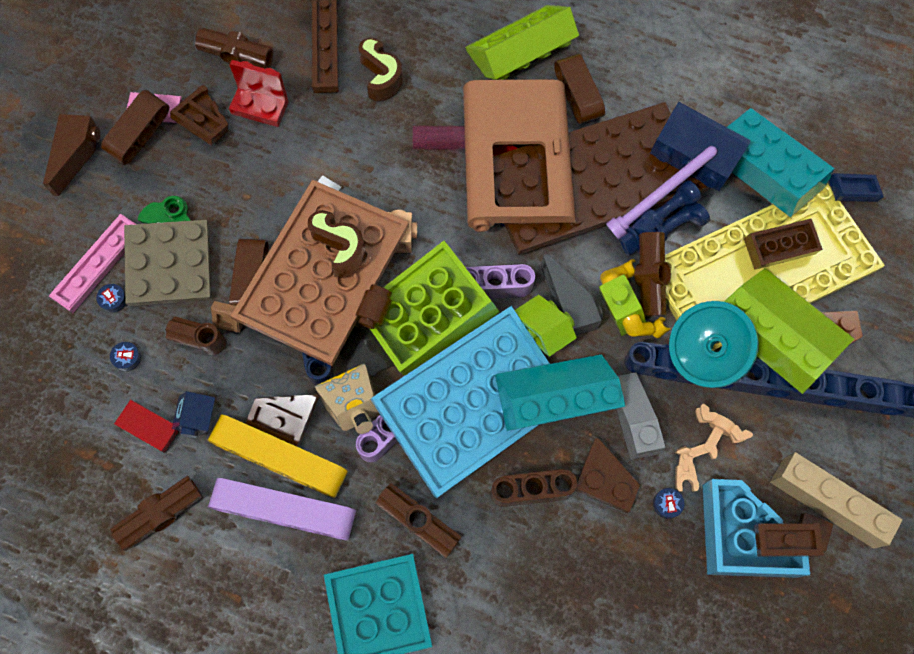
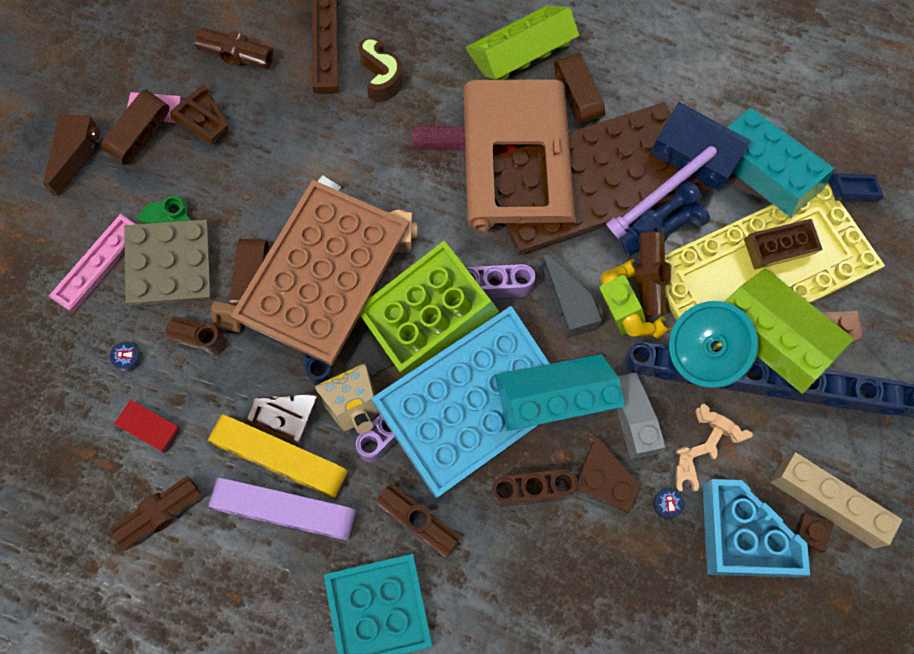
dark blue tile [96,284,126,313] -> none
dark blue brick [172,391,215,438] -> none
red bracket [229,60,289,127] -> none
reddish brown animal [308,210,366,278] -> none
reddish brown brick [355,285,392,329] -> none
lime brick [515,294,576,357] -> none
reddish brown plate [754,524,824,557] -> none

